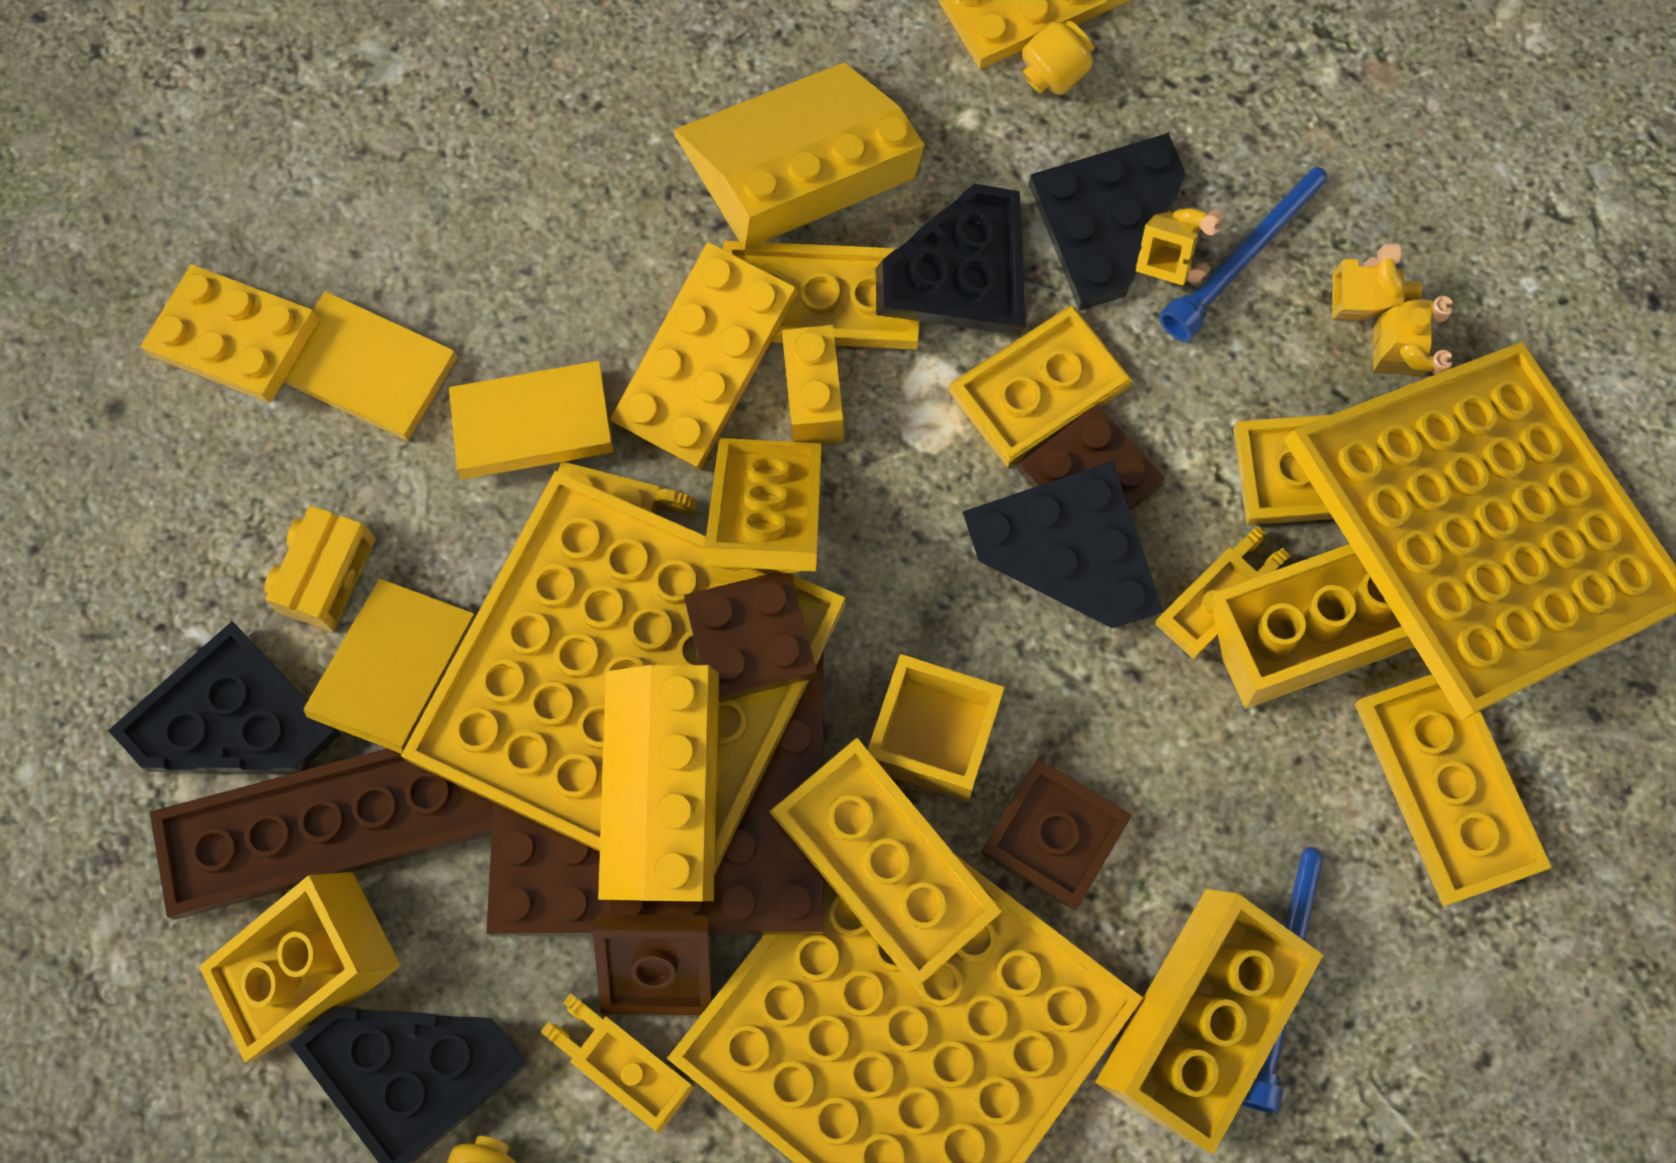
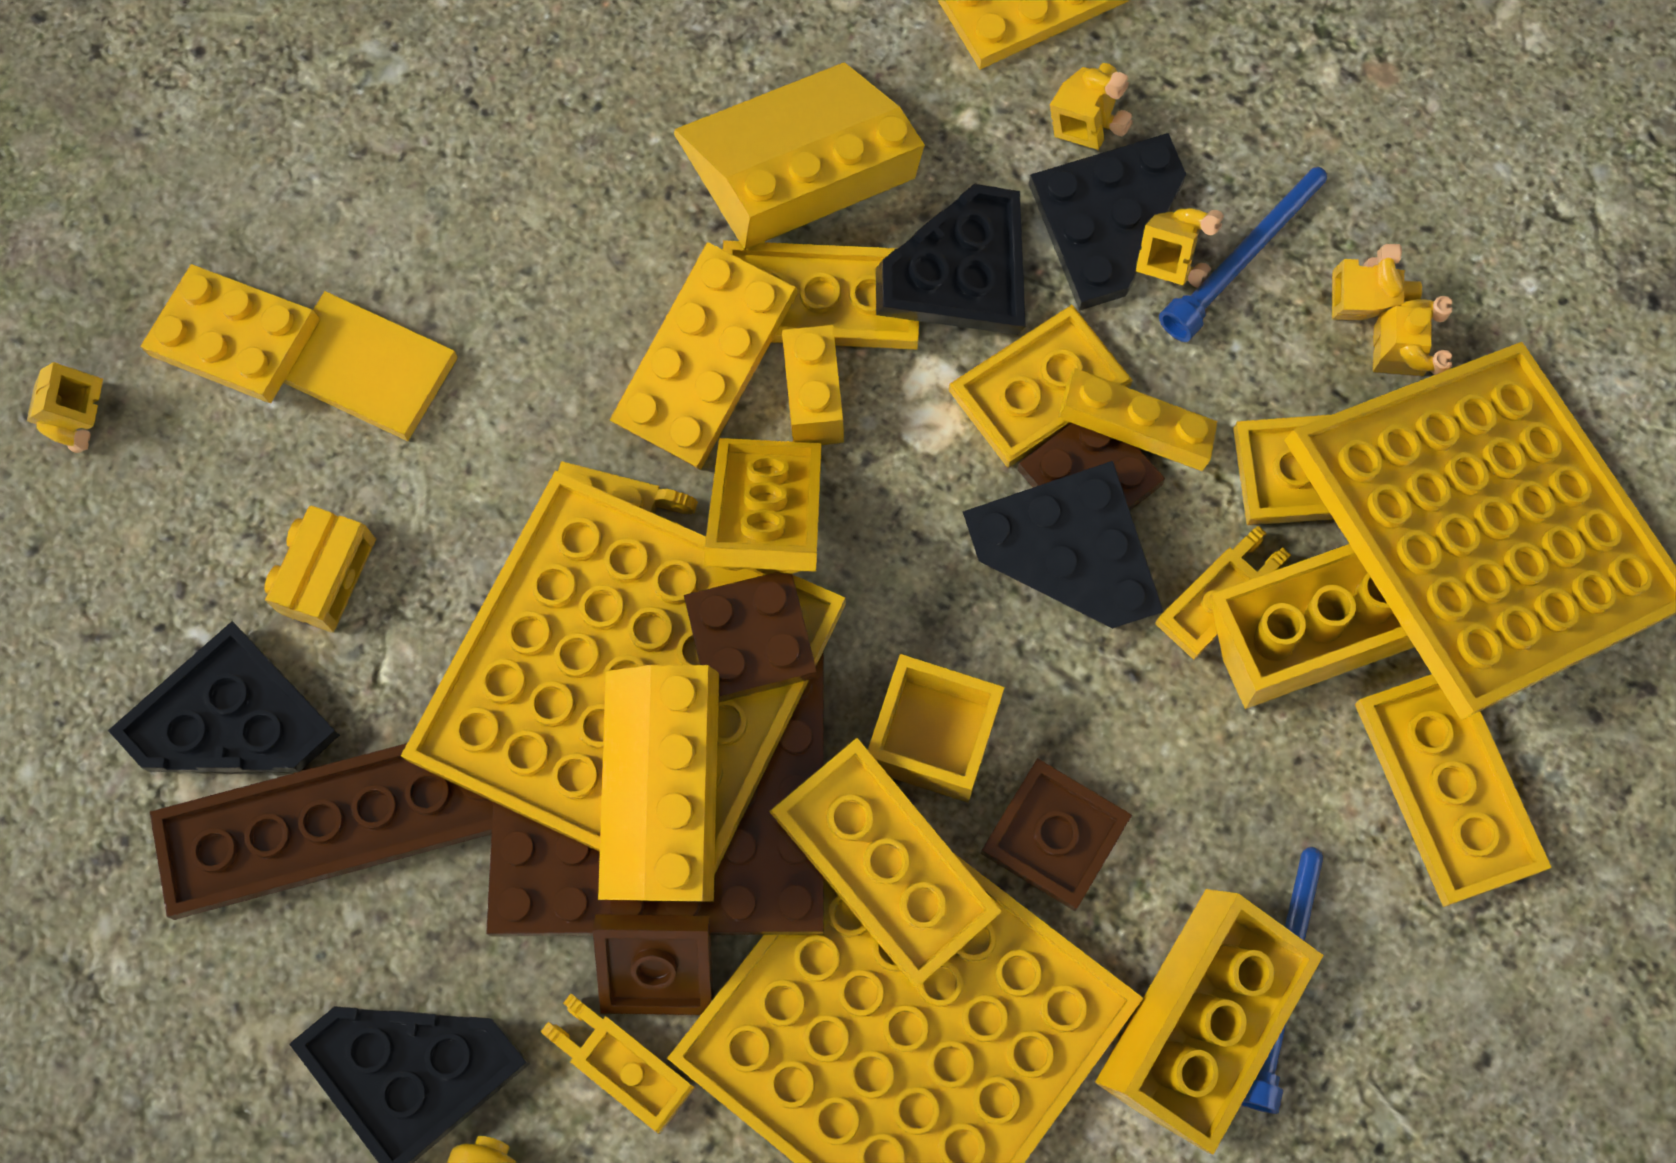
yellow slope [199,872,401,1063] -> none
yellow tile [303,578,475,754] -> none
yellow tile [449,360,614,480] -> none
yellow head [1022,21,1095,95] -> none
none -> yellow piece [27,362,103,453]
none -> yellow piece [1050,63,1133,150]
none -> yellow plate [1058,368,1218,471]

